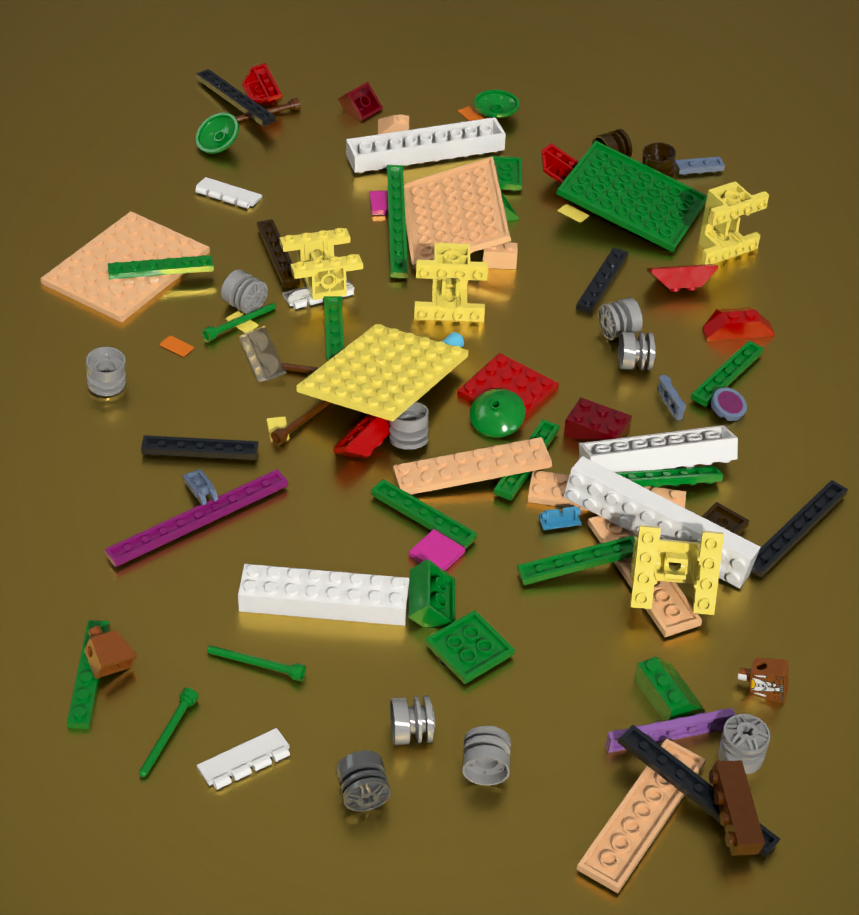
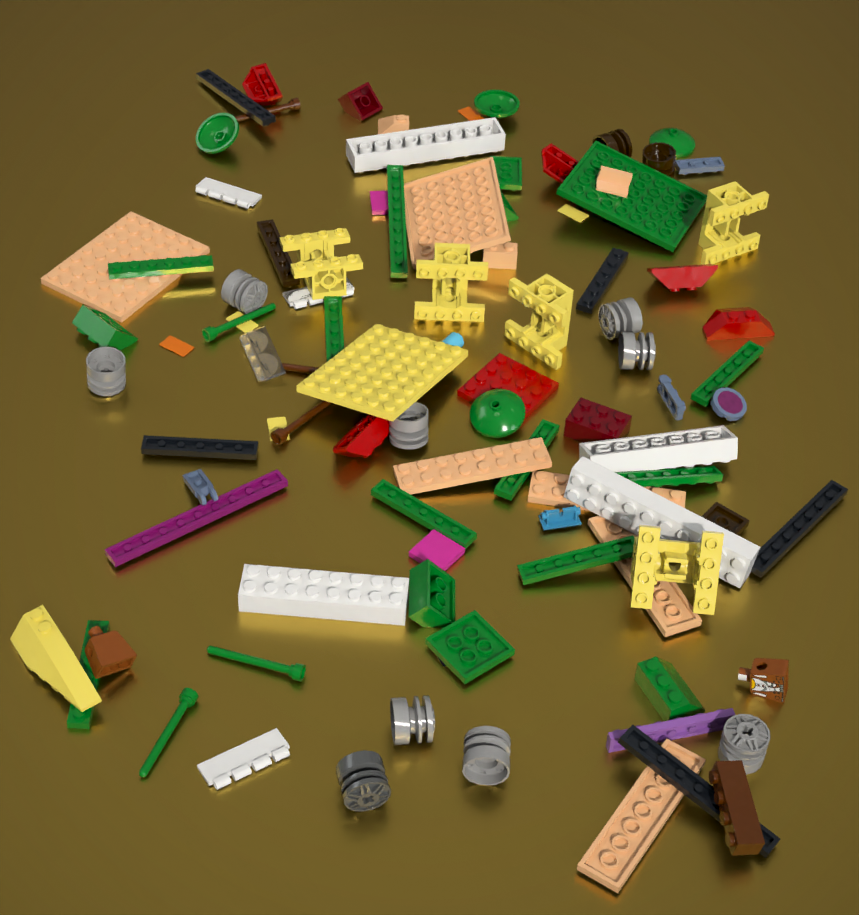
none -> light yellow wedge [10,605,102,712]
none -> green slope [72,305,138,351]
none -> light yellow piece [504,274,574,370]
none -> light nougat panel [596,166,633,198]
none -> green dish [649,128,695,158]

